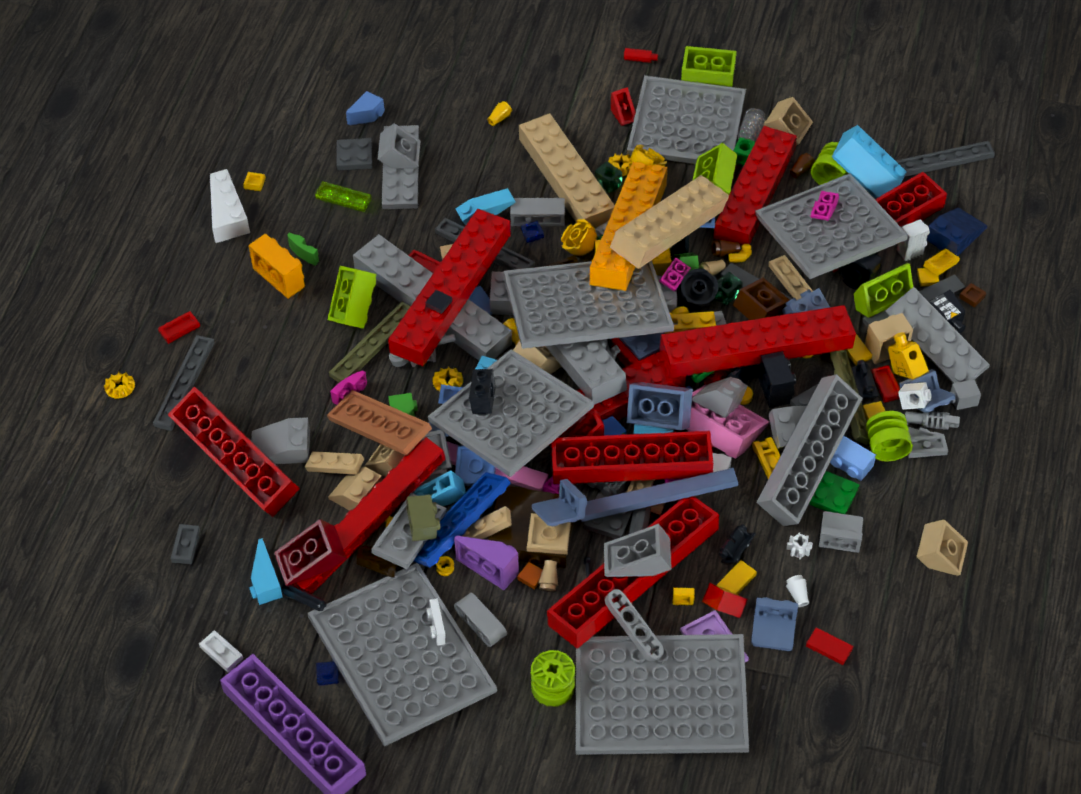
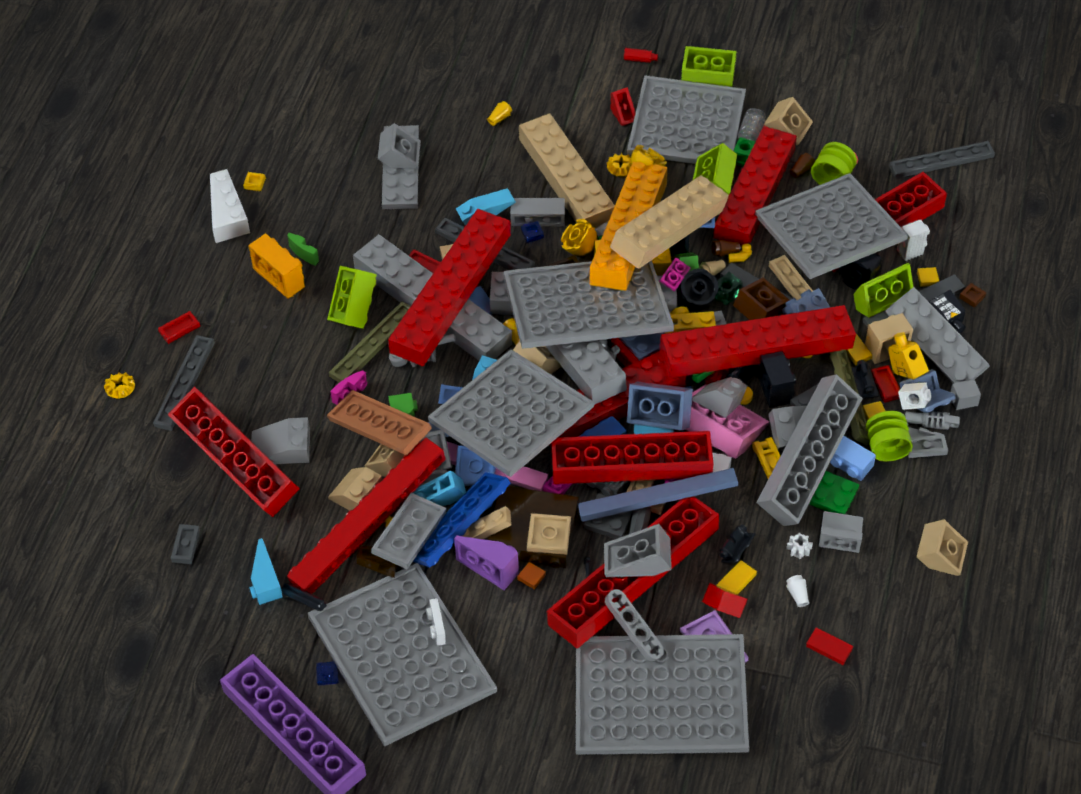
white plate [199,630,243,672] -> none
dark red slope [274,519,347,586] -> none
tan plate [305,451,364,474] -> none
clear neon green plate [315,181,372,212] -> none
dark grey plate [337,138,372,170] -> none
medium blue slope [346,91,385,125] -> none
olive brick [407,494,440,541] -> none
black tile [426,290,452,314] -> none
yellow gear [433,366,463,391] -> none
yellow bush [436,556,454,576] -> none
light grey beam [454,593,507,647] -> none
black brick [469,369,496,414] -> none
lime wheel [531,650,575,706] -> none
sand blue bracket [532,479,587,527] -> none
tan cone [538,560,558,591] -> none
red slope [568,410,604,437] -> none
clear green brick [595,161,623,193] -> none
yellow tile [673,588,694,605] -> none
sand blue bracket [751,597,798,651] -> none
dark pink slope [810,191,839,221] -> none
medium azure slope [832,125,907,198] -> none
yellow tile [923,248,960,276] -> none
dark blue slope [926,207,988,256] -> none

